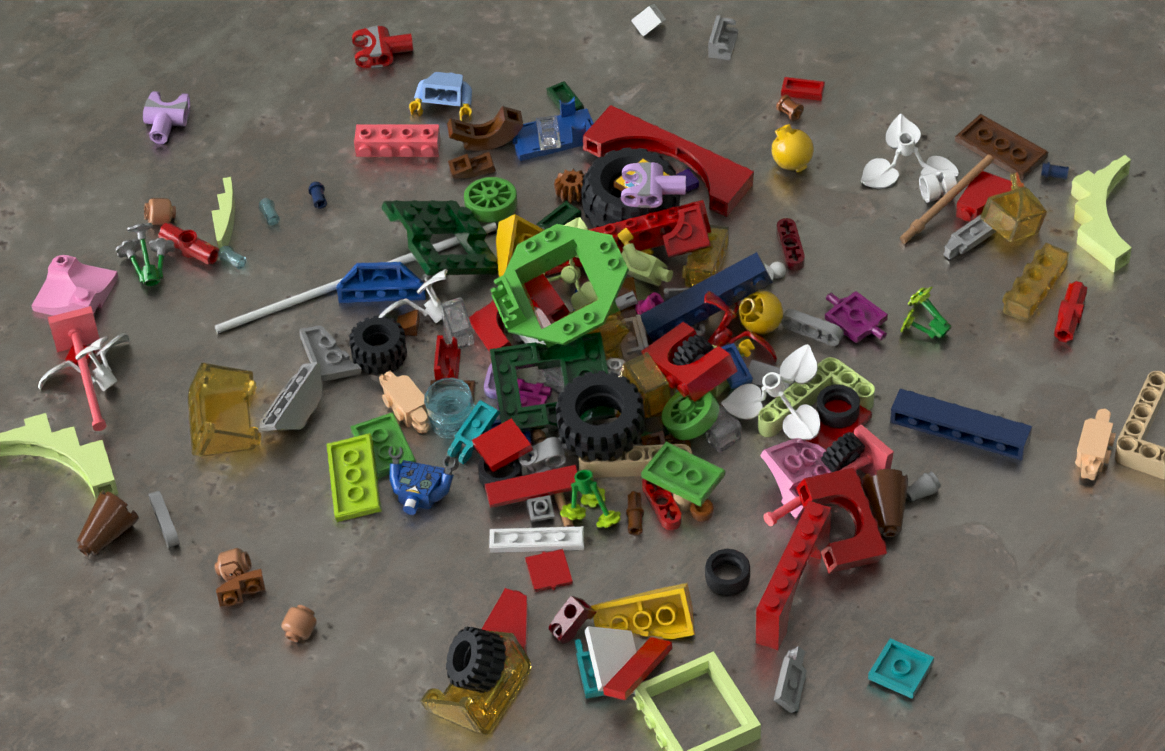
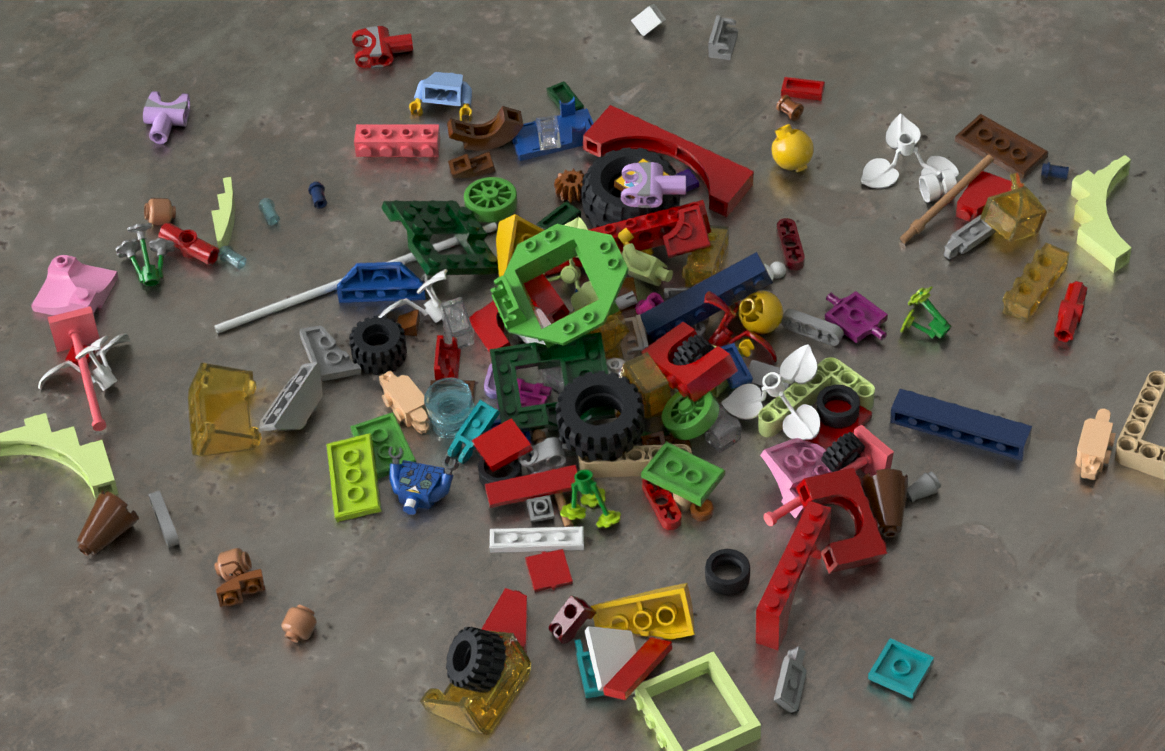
reddish brown axle [626,491,644,535] -> none

